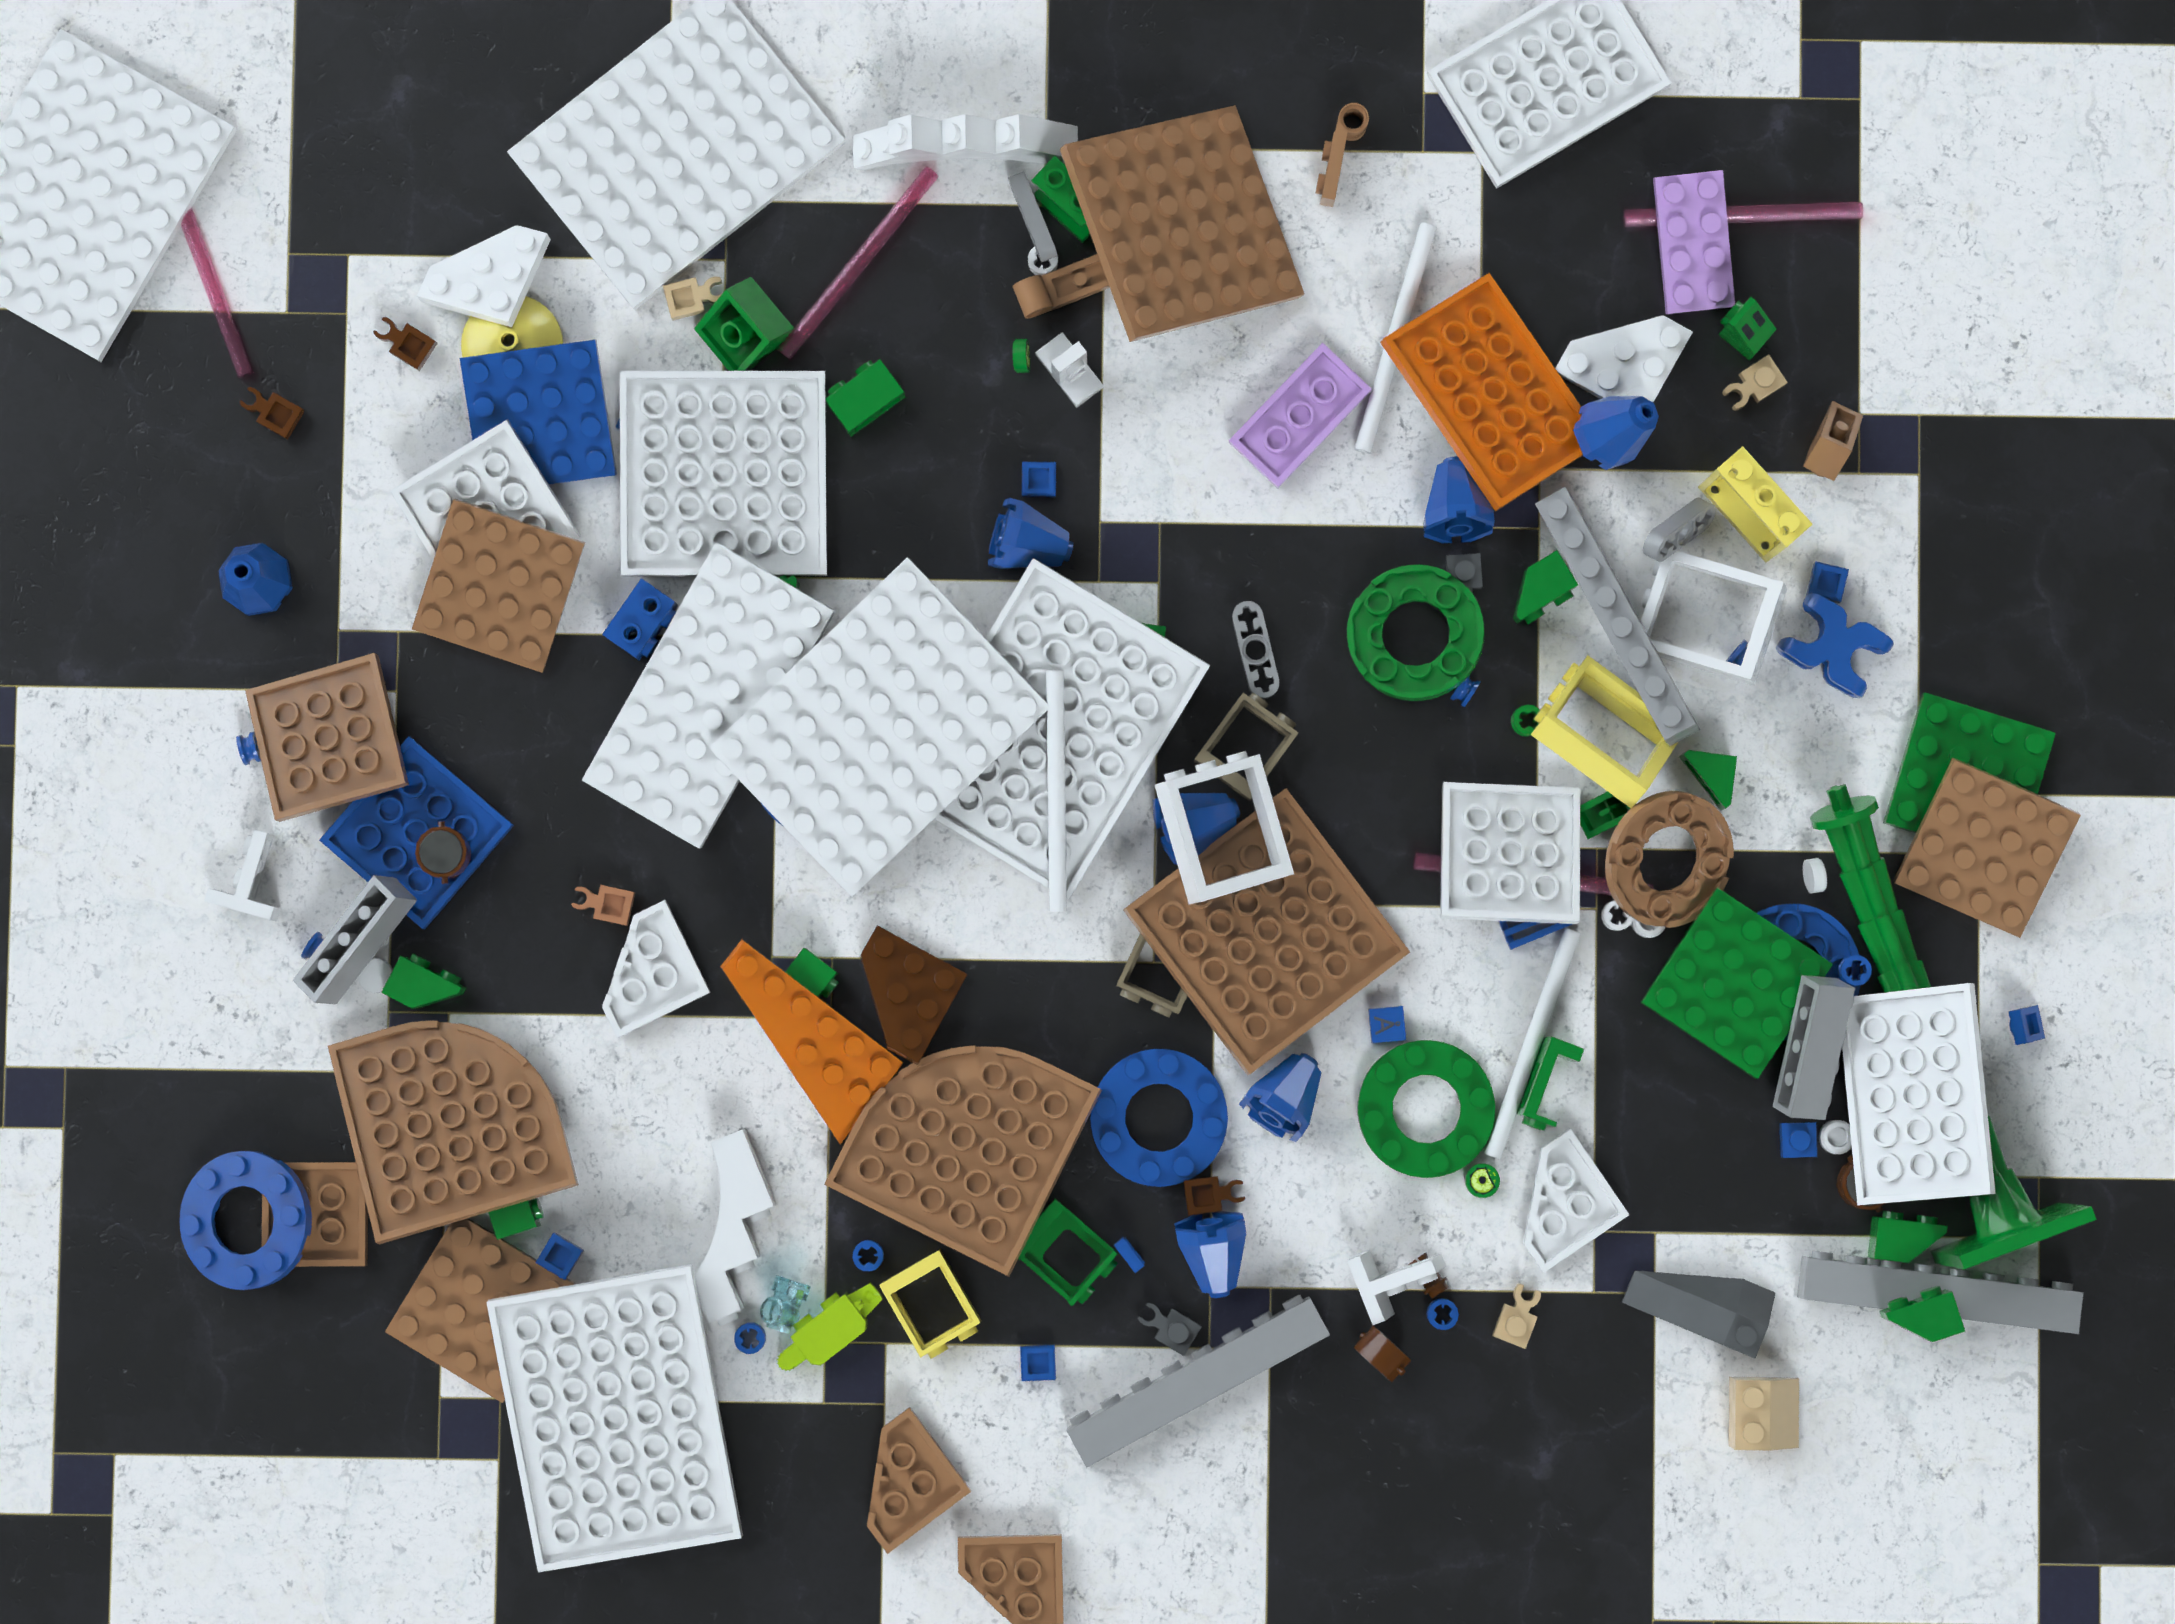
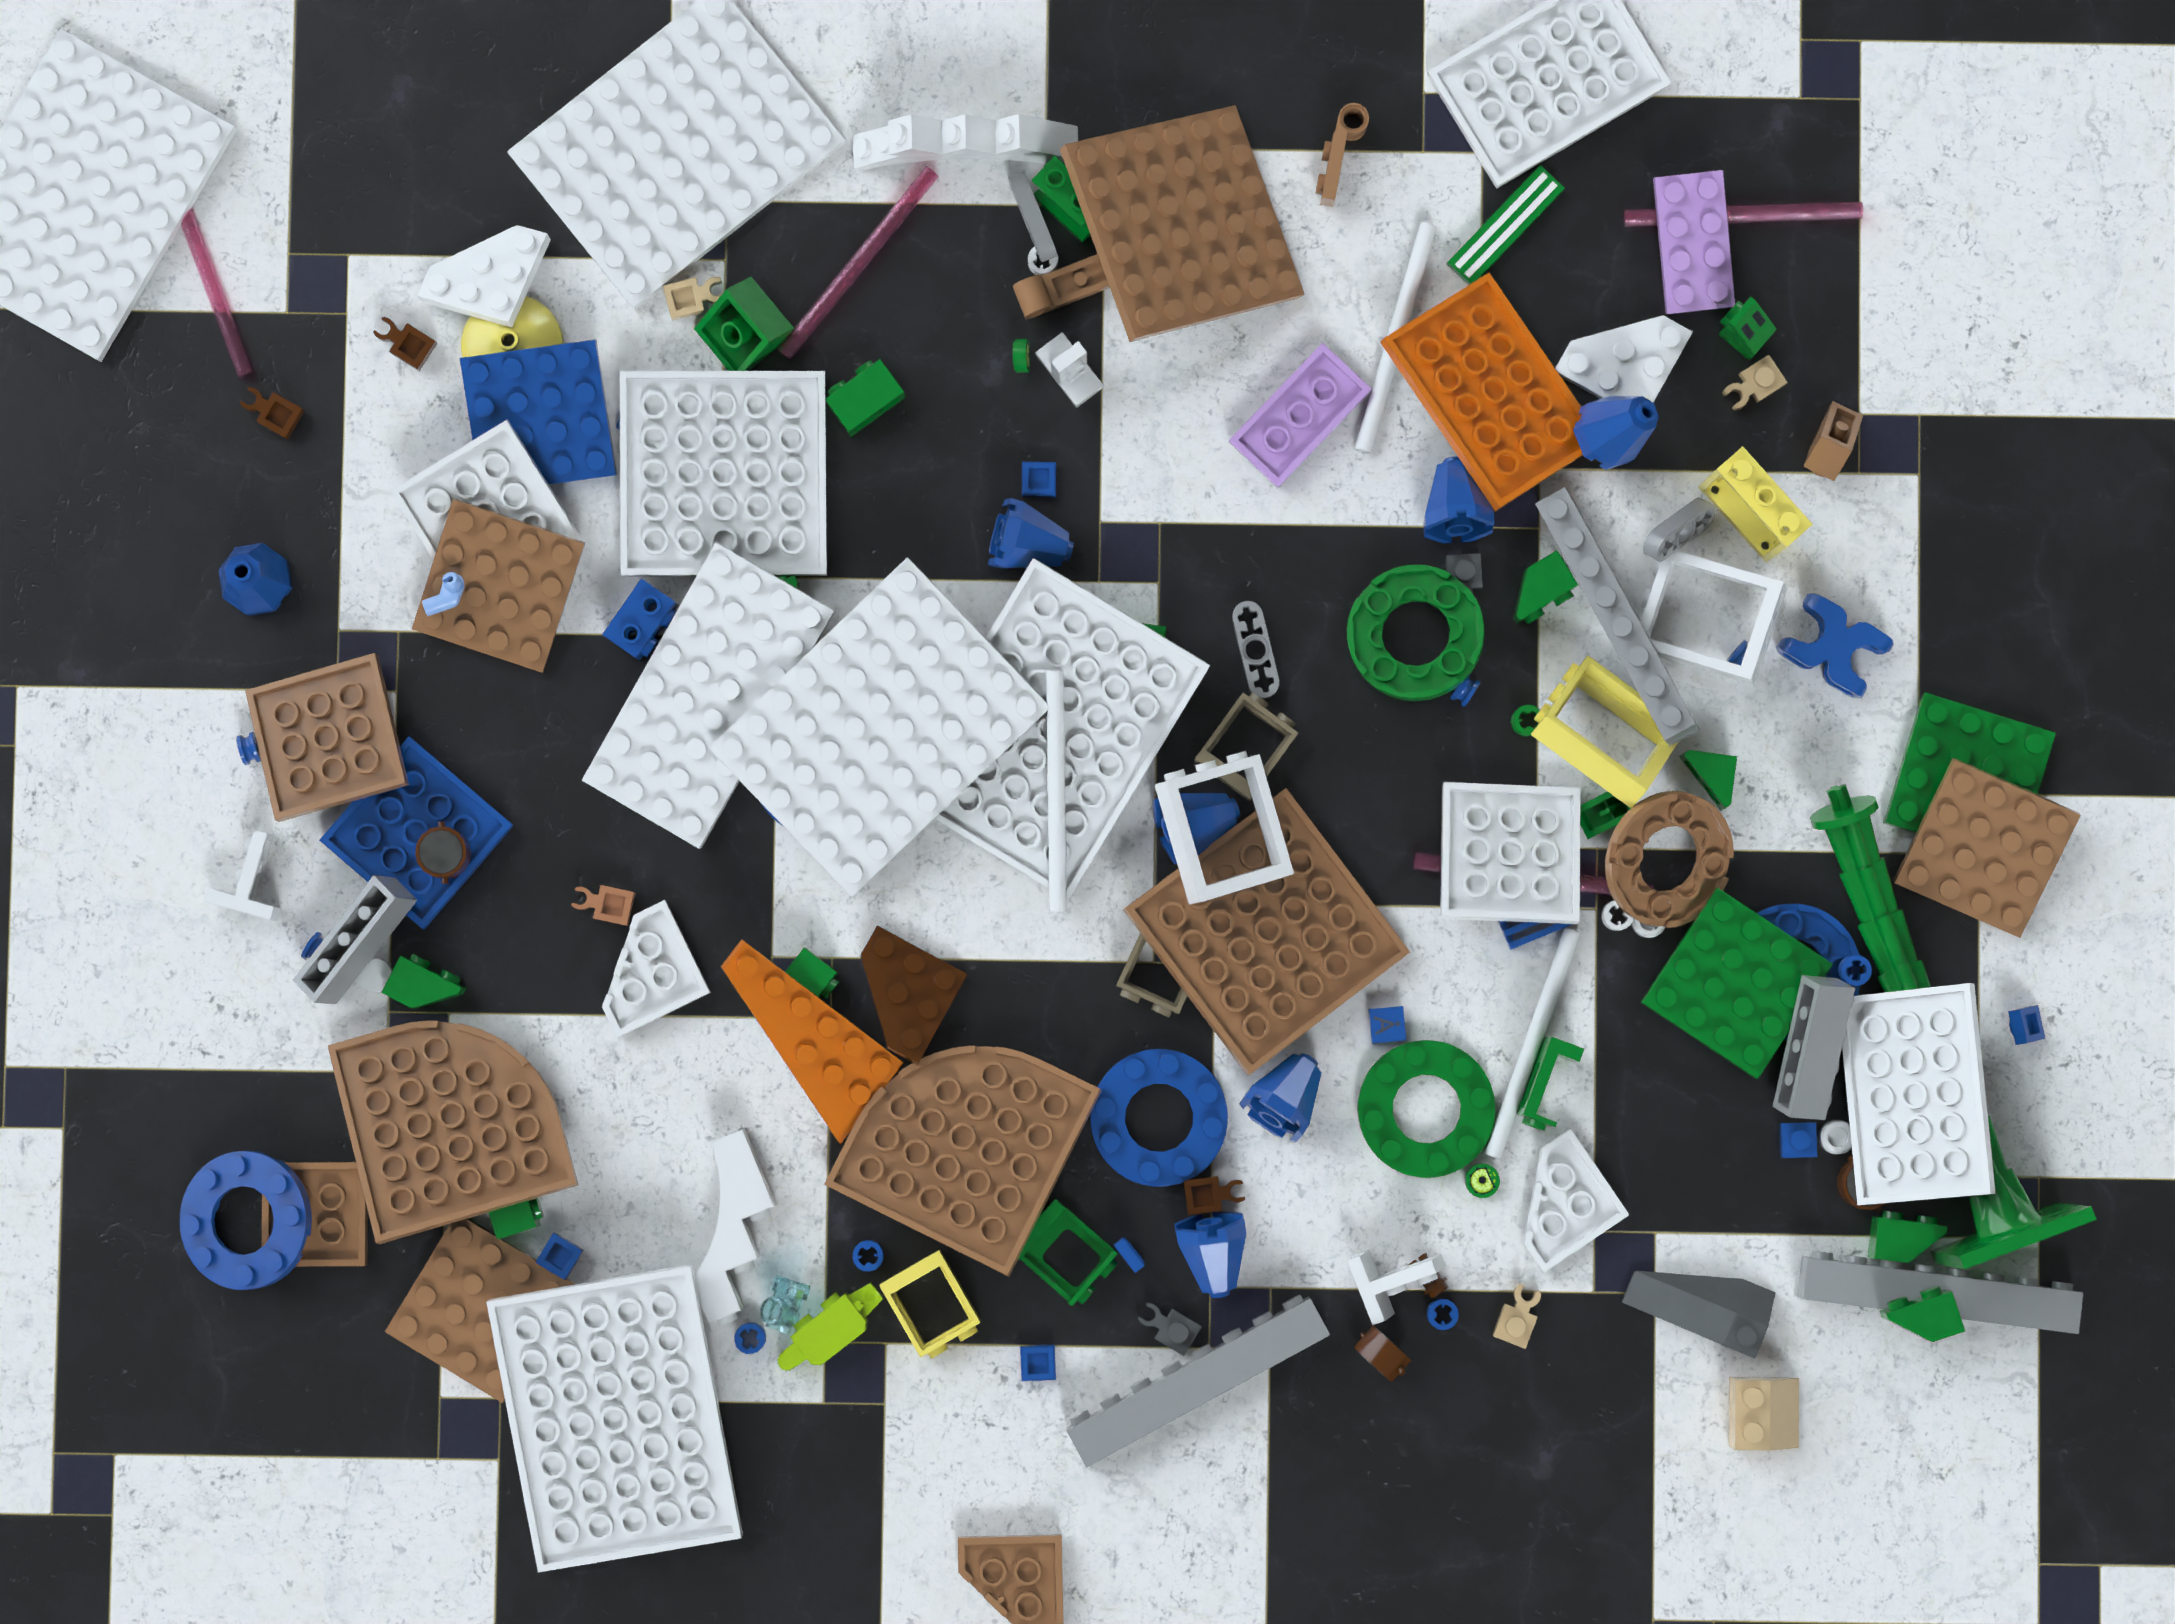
medium nougat plate [867,1407,971,1554] -> none
white tile [1803,858,1827,893] -> none
blue tile [1806,561,1849,603] -> none
none -> light blue arm [422,572,465,616]
none -> green tile [1446,165,1565,285]

